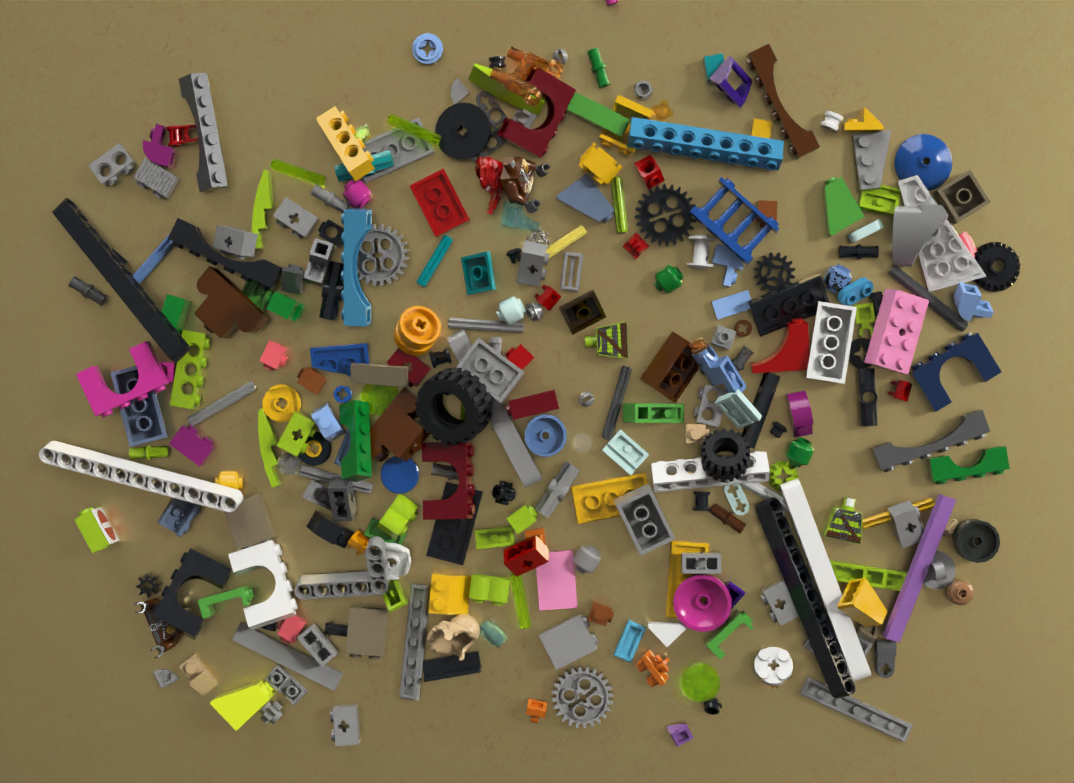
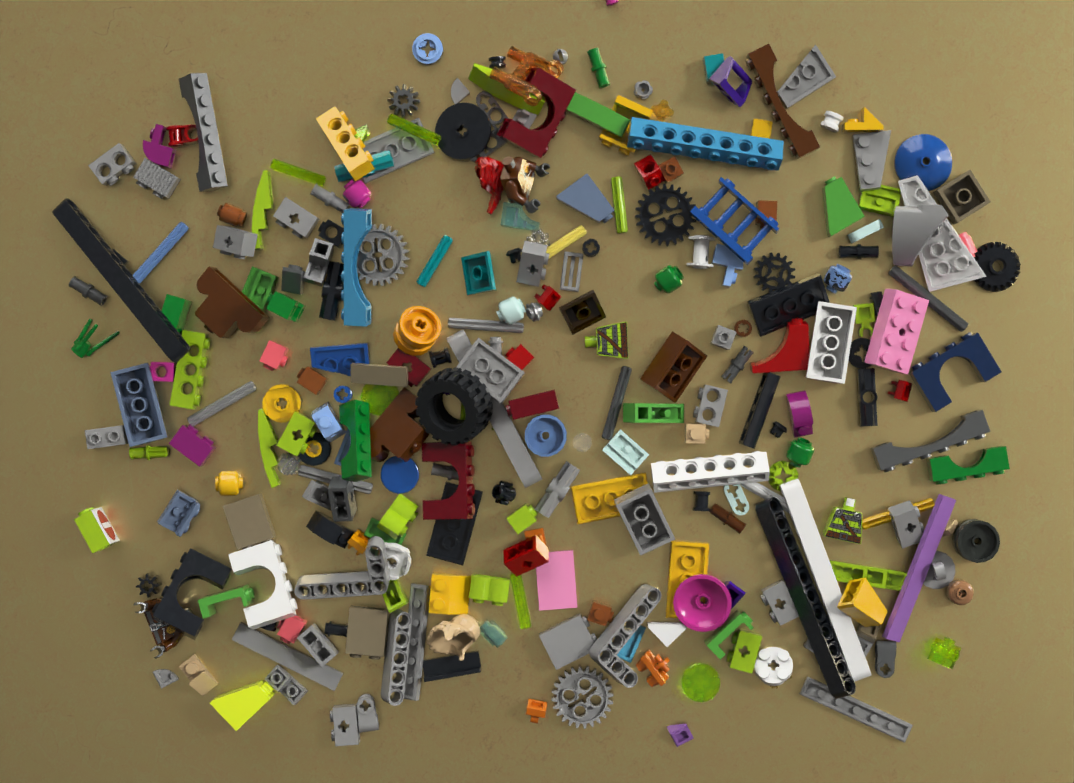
white beam [39,441,243,513] -> none
dark pink arch [76,341,170,418] -> none
black arch [168,218,283,291] -> none
light grey gear [259,701,283,724] -> none
red plate [410,168,470,237] -> none
lime plate [475,526,515,549] -> none
light grey head [573,545,601,574] -> none
yellow brick [578,142,623,185] -> none
light grey hinge [579,391,594,407] -> none
red tile [622,233,649,259] -> none
light grey brick [681,552,721,574] -> none
medium blue plate [690,338,747,393] -> none
black tyre [701,429,750,482] -> none
black plate [703,698,722,715] -> none
light blue tile [711,290,751,320] -> none
light aqua plate [715,389,762,429] -> none
dark azure plate [838,277,873,306] -> none
light blue brick [953,282,994,321] -> none
none -> green plant [71,319,120,358]
none -> light grey brick [85,425,129,449]
none -> dark orange brick [217,203,247,227]
none -> light grey piece [357,694,379,733]
none -> light grey beam [381,609,412,706]
none -> dark grey gear [387,84,420,117]
none -> black bush [582,239,600,257]
none -> light grey beam [589,584,662,688]
none -> dark orange brick [658,156,684,184]
none -> lime brick [726,628,762,674]
none -> light grey wing [777,45,836,109]
none -> clear neon green brick [927,637,961,669]

